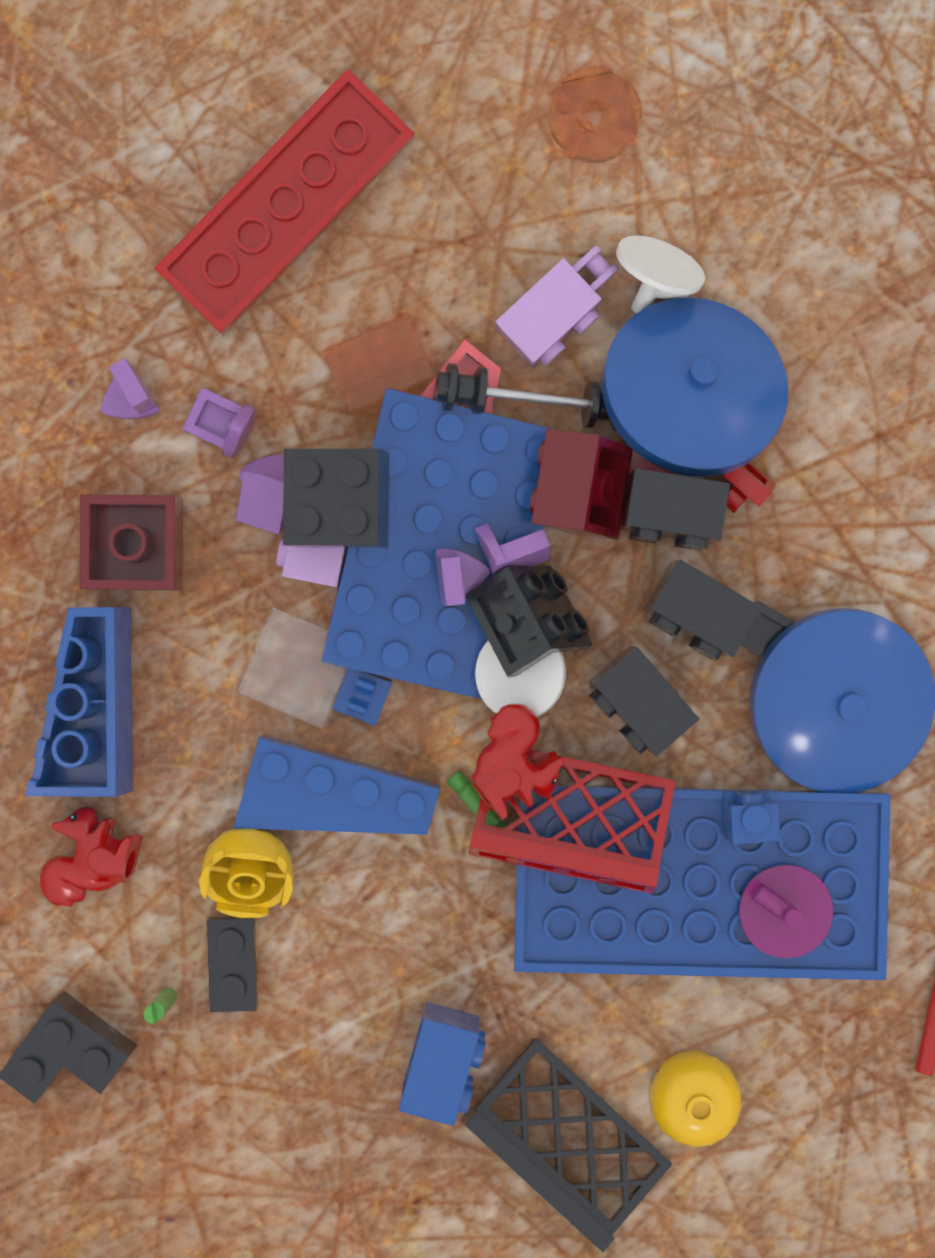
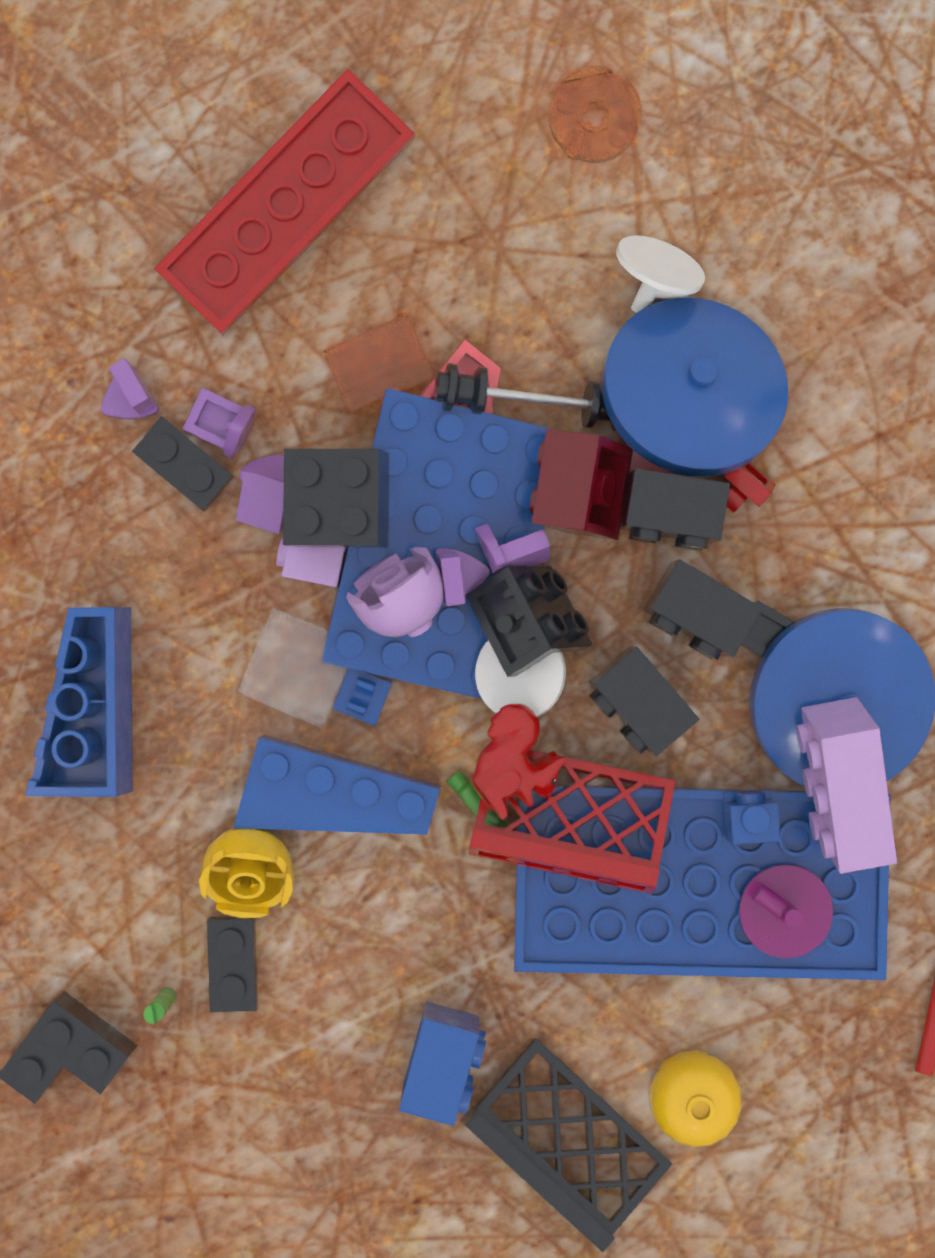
red animal [40,806,143,907] -> none
dark red brick [80,494,183,591] -> none
lavender brick [494,245,620,368] -> none
none -> black plate [132,416,234,512]
none -> lavender cylinder [346,547,444,637]
none -> lavender brick [796,697,897,874]

